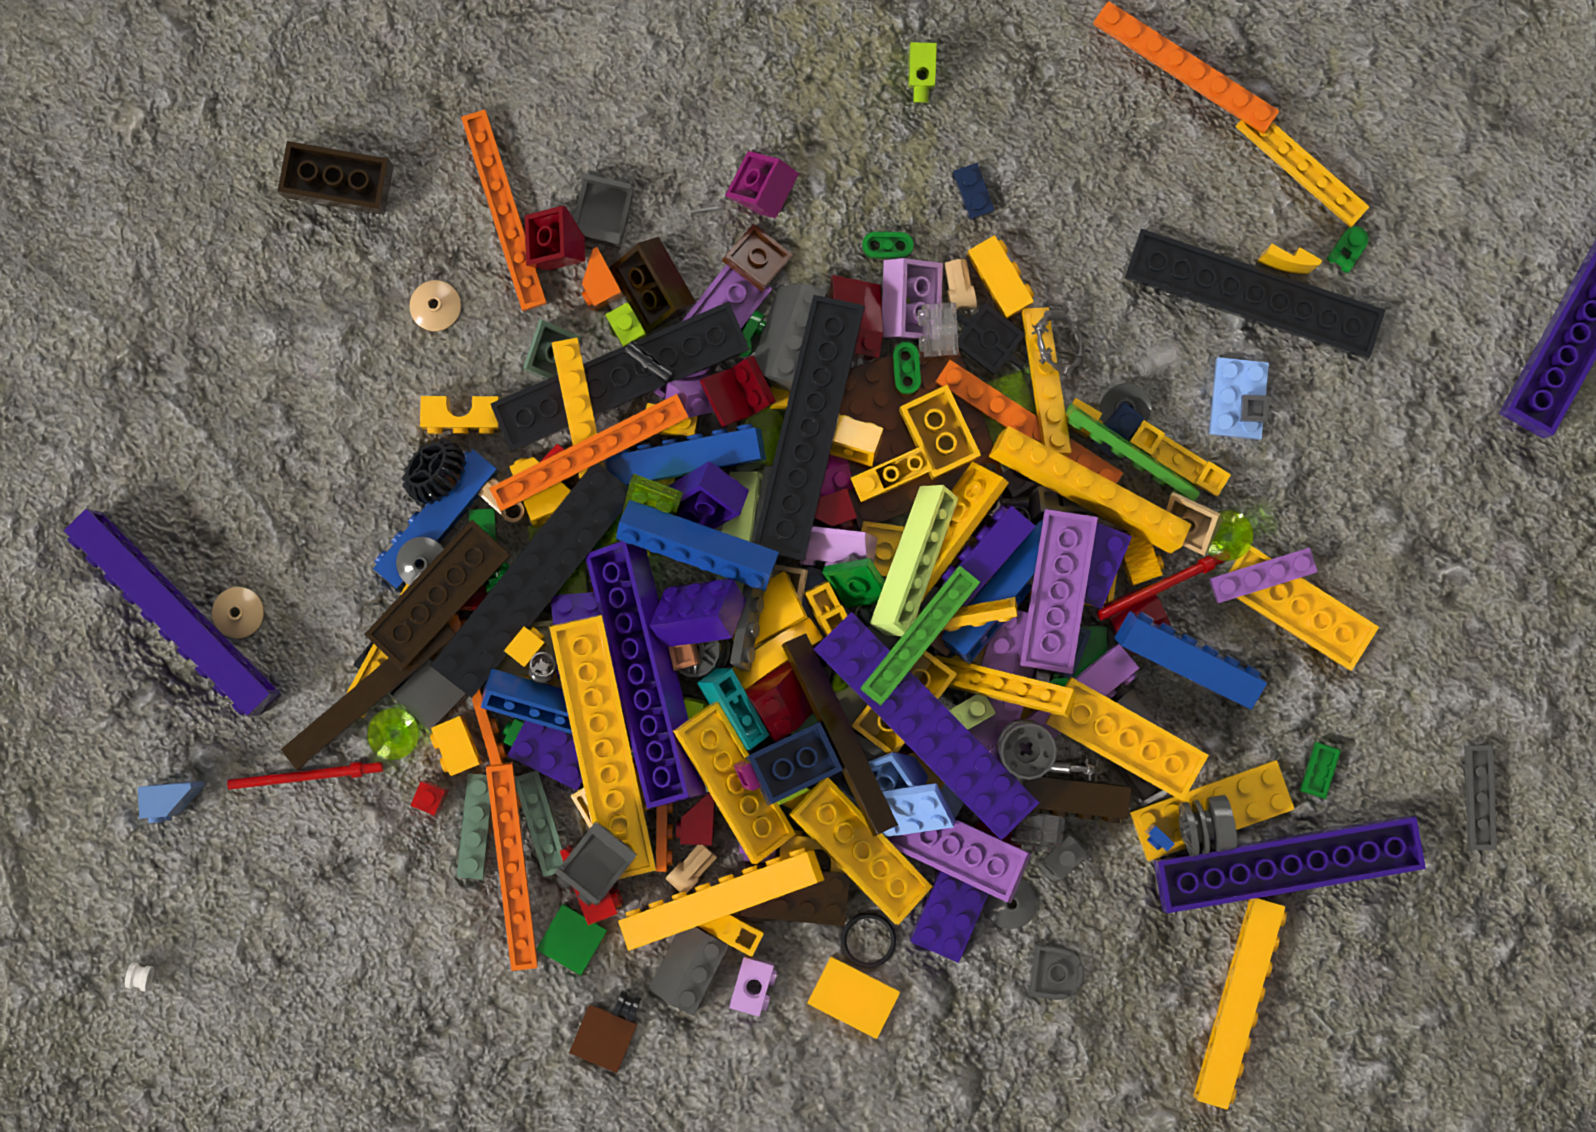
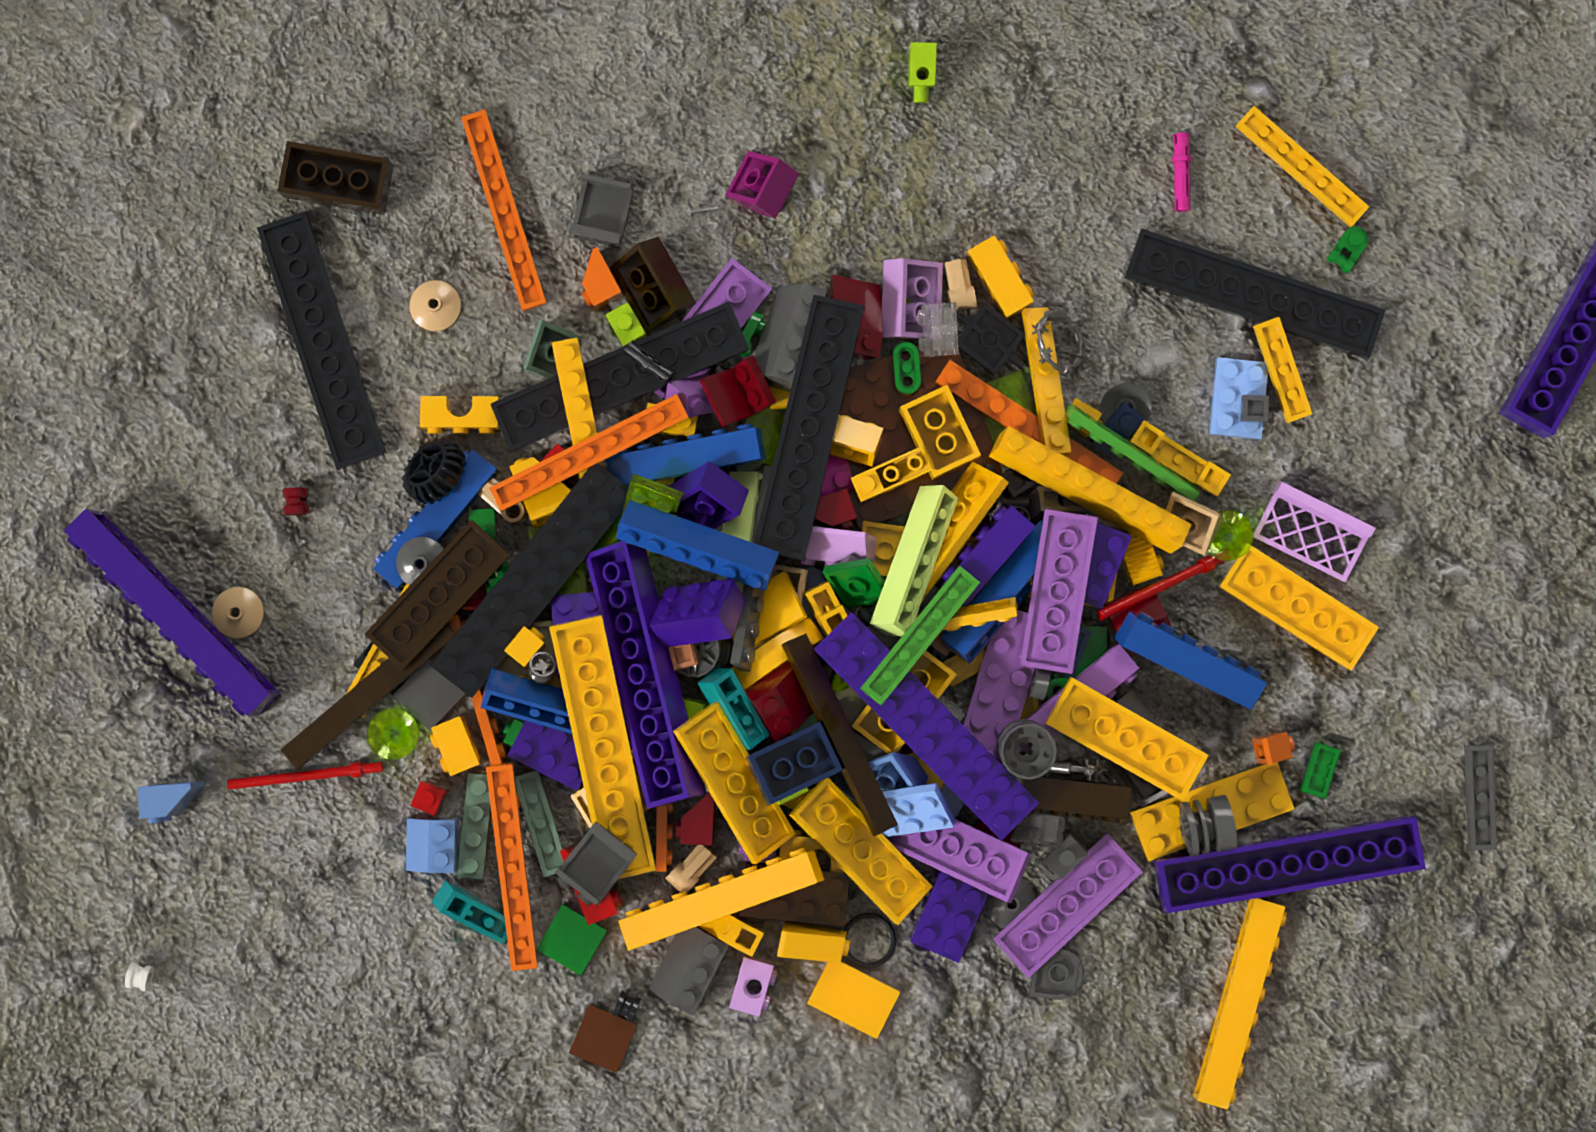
dark red slope [525,206,585,271] -> none
reddish brown tile [722,224,793,292] -> none
magenta tile [734,761,761,791] -> none
green plate [862,232,914,259] -> none
yellow plate [934,655,1077,717] -> none
yellowish green plate [949,694,997,730] -> none
dark blue plate [953,163,995,221] -> none
orange plate [1093,1,1279,134] -> none
blue plate [1145,824,1174,852] -> none
medium lavender plate [1209,547,1318,603] -> none
yellow slope [1257,244,1322,274] -> none
none -> black plate [257,211,387,470]
none -> dark red wheel [282,487,310,516]
none -> medium blue slope [406,818,460,873]
none -> teal slope [432,880,507,945]
none -> yellow slope [777,921,850,963]
none -> medium lavender plate [992,833,1143,978]
none -> dark pink pin [1171,133,1192,212]
none -> lavender fence [1252,480,1376,582]
none -> orange slope [1252,732,1295,765]
none -> yellow plate [1253,317,1312,423]

